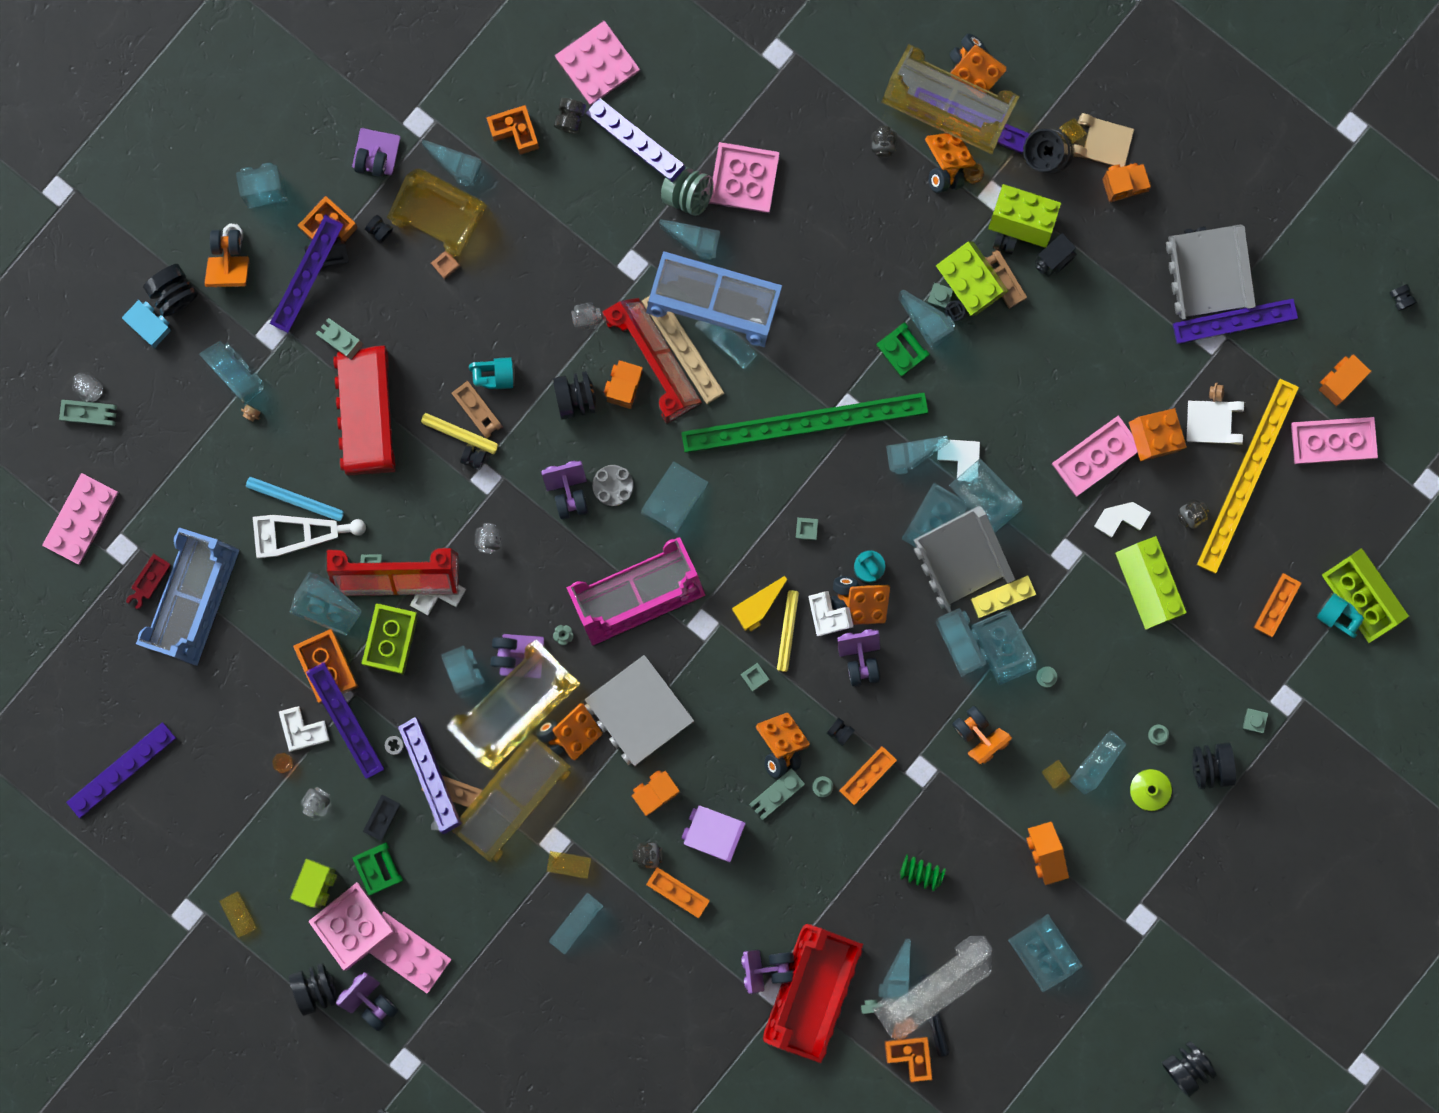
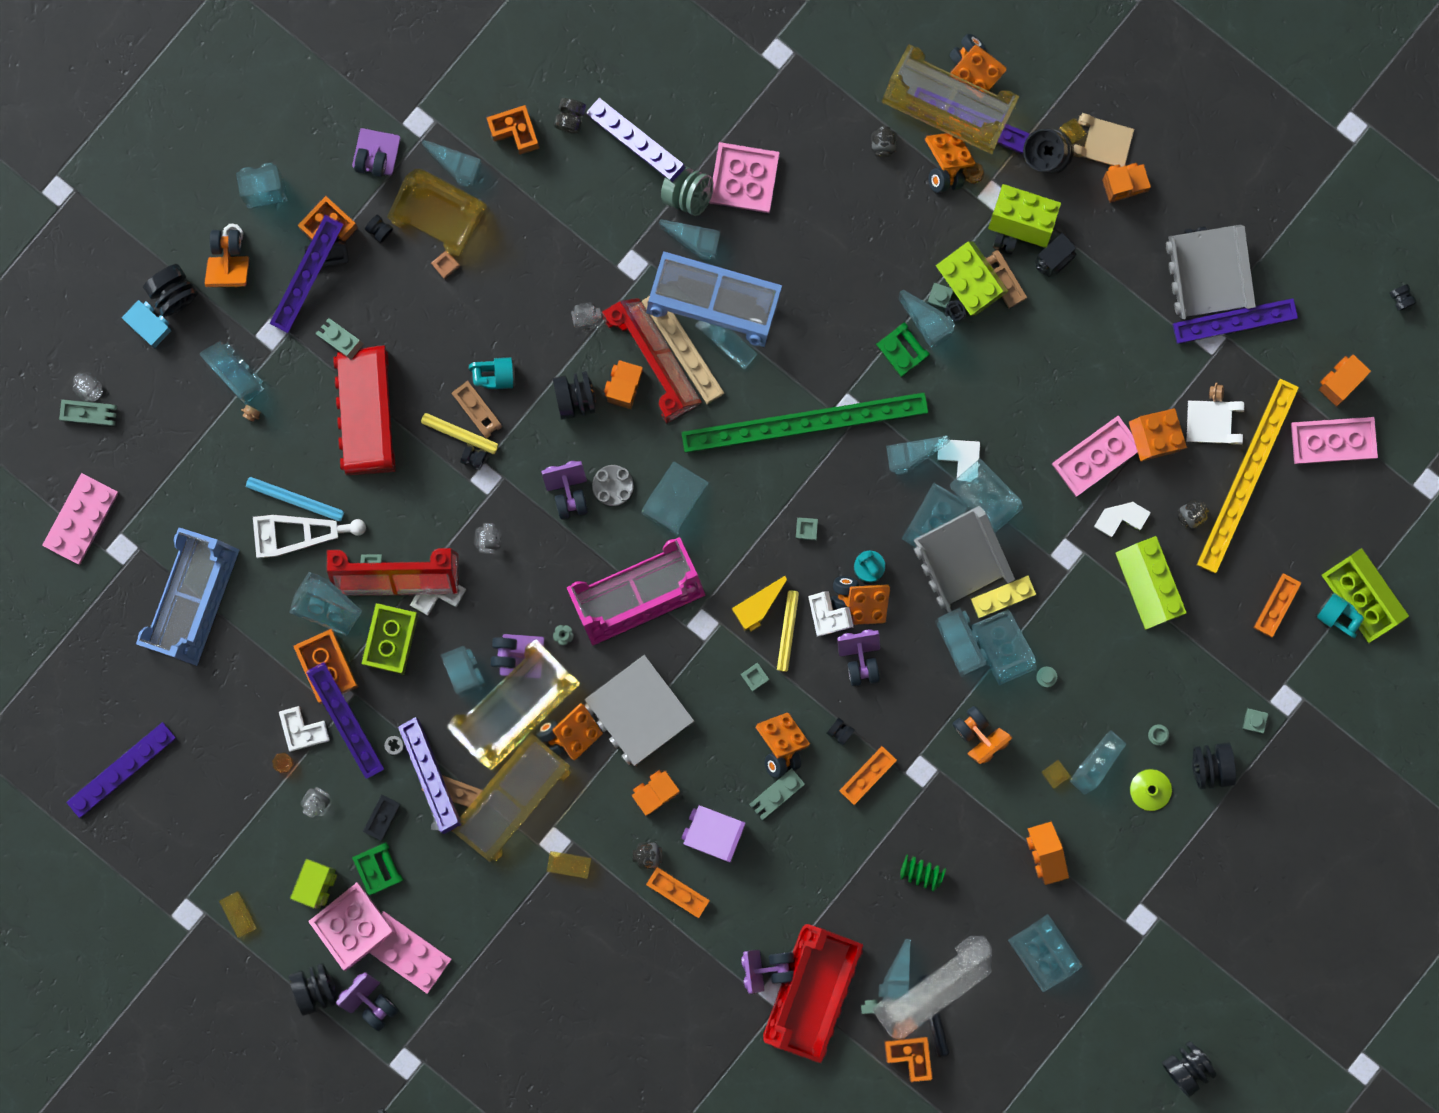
dark red plate [126,553,172,610] -> none
clear light blue slope [549,893,604,955] -> none
bright pink plate [555,21,640,106] -> none
sand green plate [812,776,833,797] -> none

